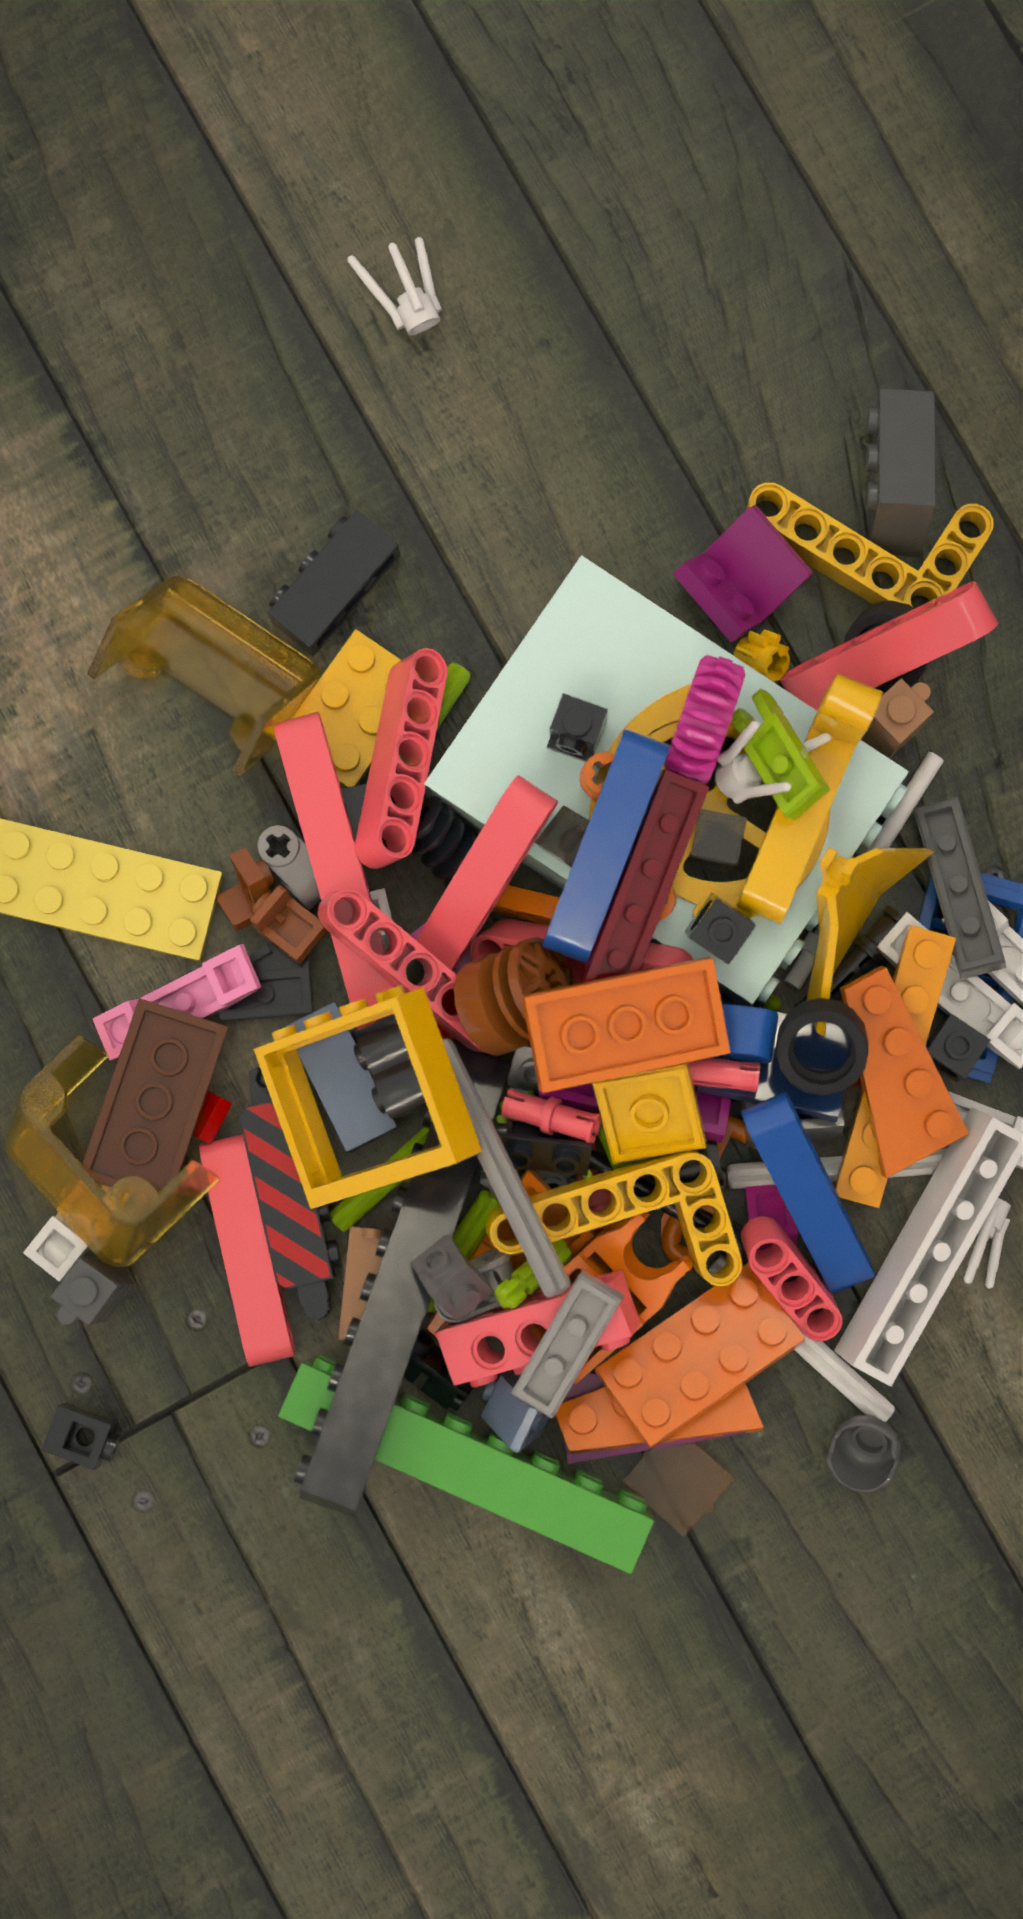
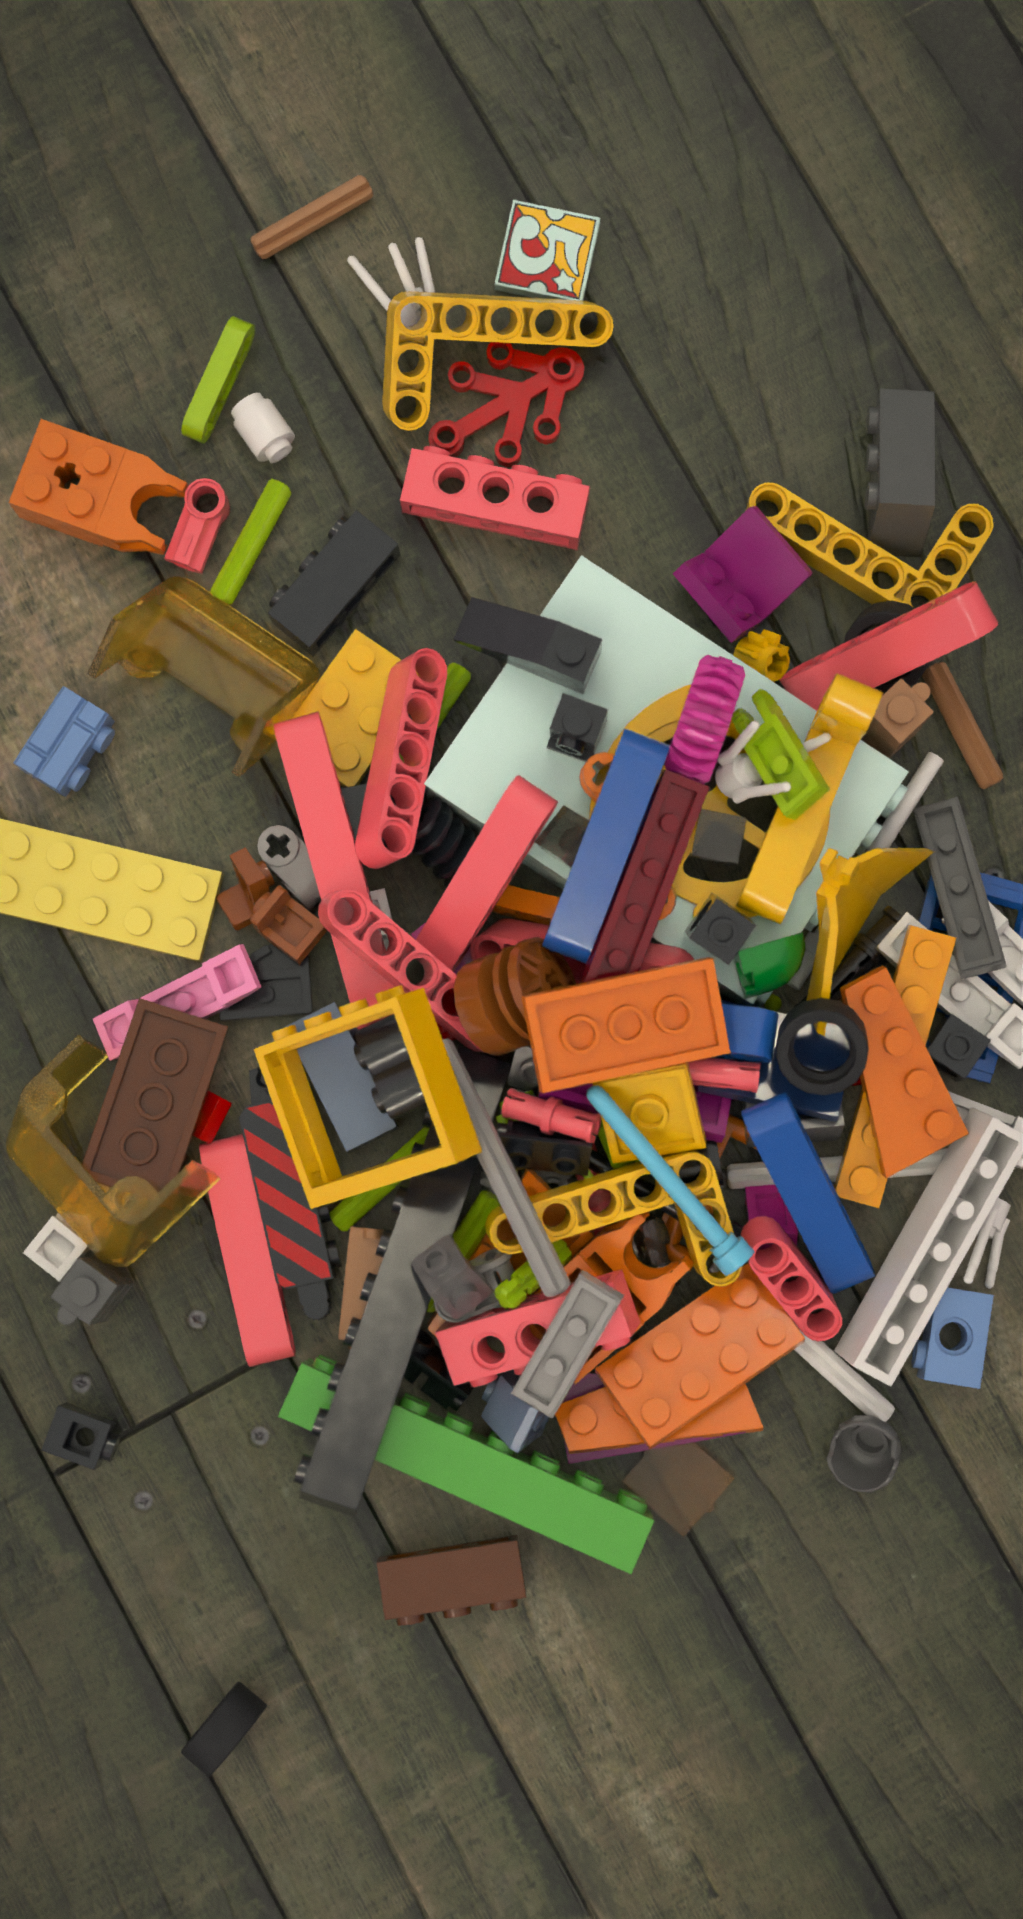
none -> orange brick [8,419,188,555]
none -> medium blue brick [13,686,115,797]
none -> coral piece [164,478,230,574]
none -> lime beam [181,316,255,444]
none -> black tyre [181,1682,267,1777]
none -> lime axle [211,479,291,605]
none -> white brick [231,393,295,463]
none -> medium nougat axle [251,175,373,259]
none -> reddish brown brick [376,1535,526,1626]
none -> yellow beam [382,291,614,431]
none -> coral brick [400,446,590,550]
none -> red plant [428,342,584,467]
none -> black slope [454,597,602,694]
none -> tile [494,200,601,300]
none -> medium azure piece [587,1085,755,1276]
none -> clear smoke plate [632,1211,681,1286]
none -> green brick [733,933,806,999]
none -> medium blue brick [912,1287,994,1389]
none -> medium nougat axle [923,662,1003,789]

